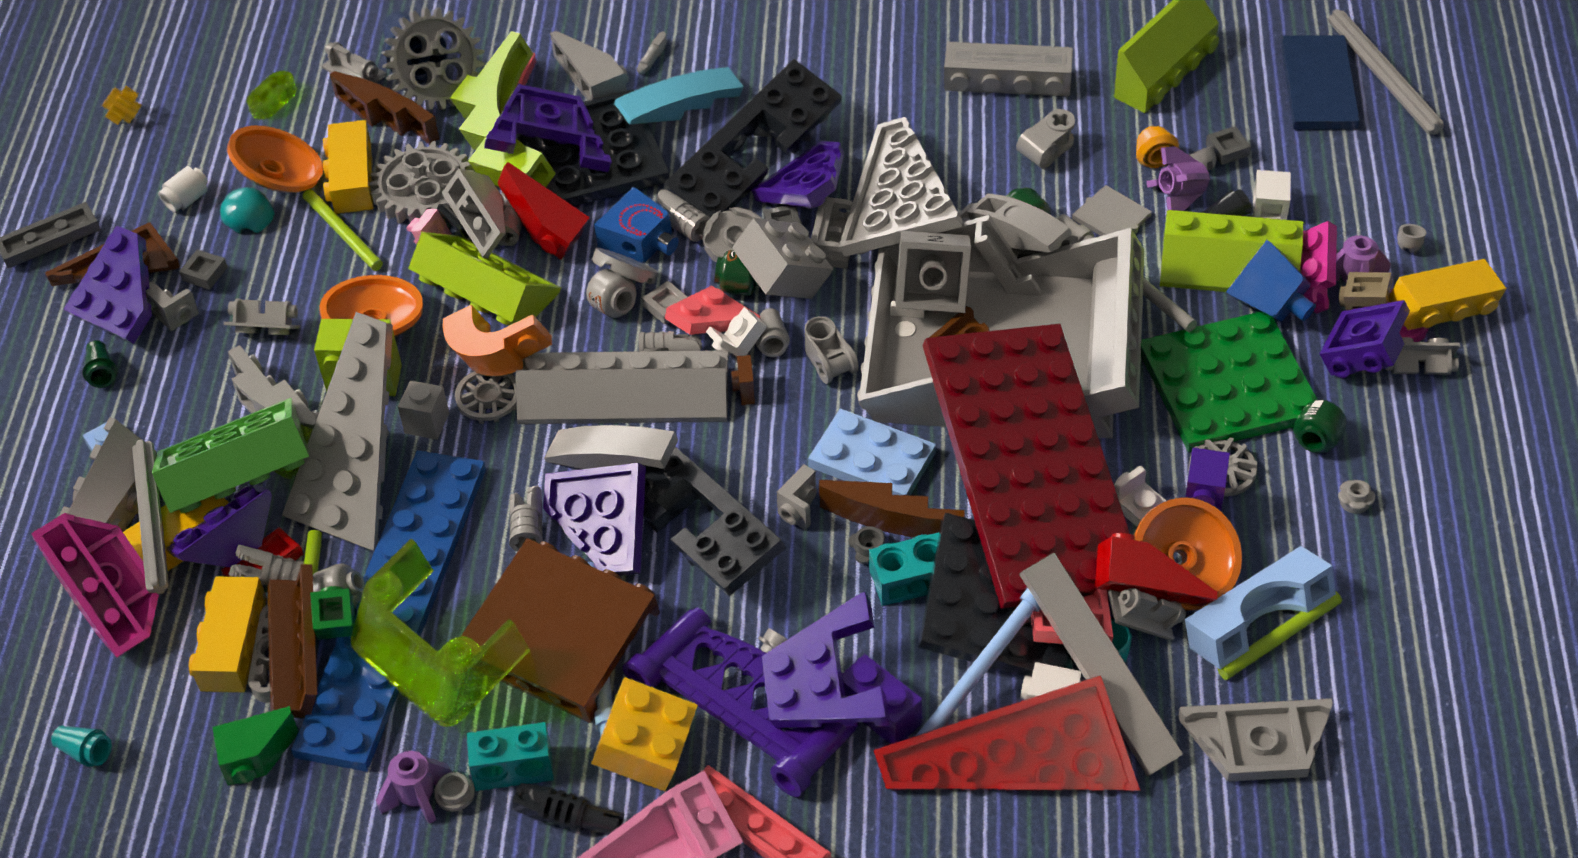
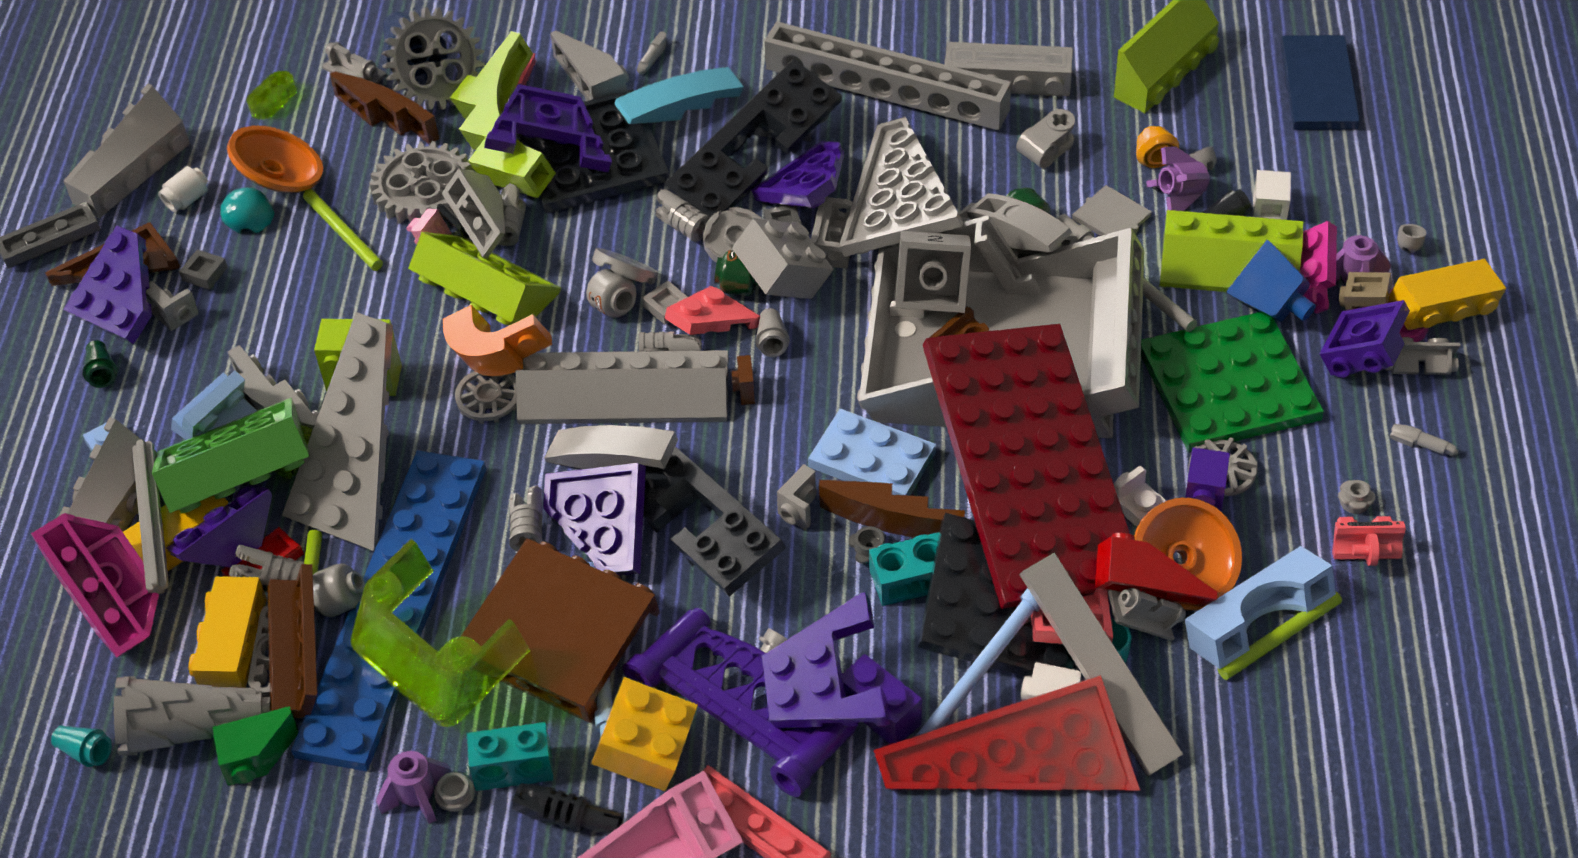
yellow gear [102,86,142,125] -> none
light grey hinge [224,298,300,335] -> none
green brick [310,586,357,640] -> none
orange dish [319,275,423,337] -> none
yellow brick [323,120,374,214] -> none
light grey brick [398,380,449,440] -> none
red slope [497,162,590,260] -> none
blue torso [594,187,678,263] -> none
white bracket [706,307,767,357] -> none
light grey piece [805,316,859,384] -> none
light grey wing [1179,698,1333,782] -> none
dark grey plate [1206,126,1251,165] -> none
dark green head [1293,400,1347,453] -> none
light grey axle [1328,9,1444,135] -> none
none -> light grey wedge [64,83,190,219]
none -> light grey cone [114,676,270,755]
none -> light blue piece [171,370,257,440]
none -> light grey brick [764,21,1011,130]
none -> coral hips [1332,516,1406,566]
none -> light grey piece [1390,424,1458,456]

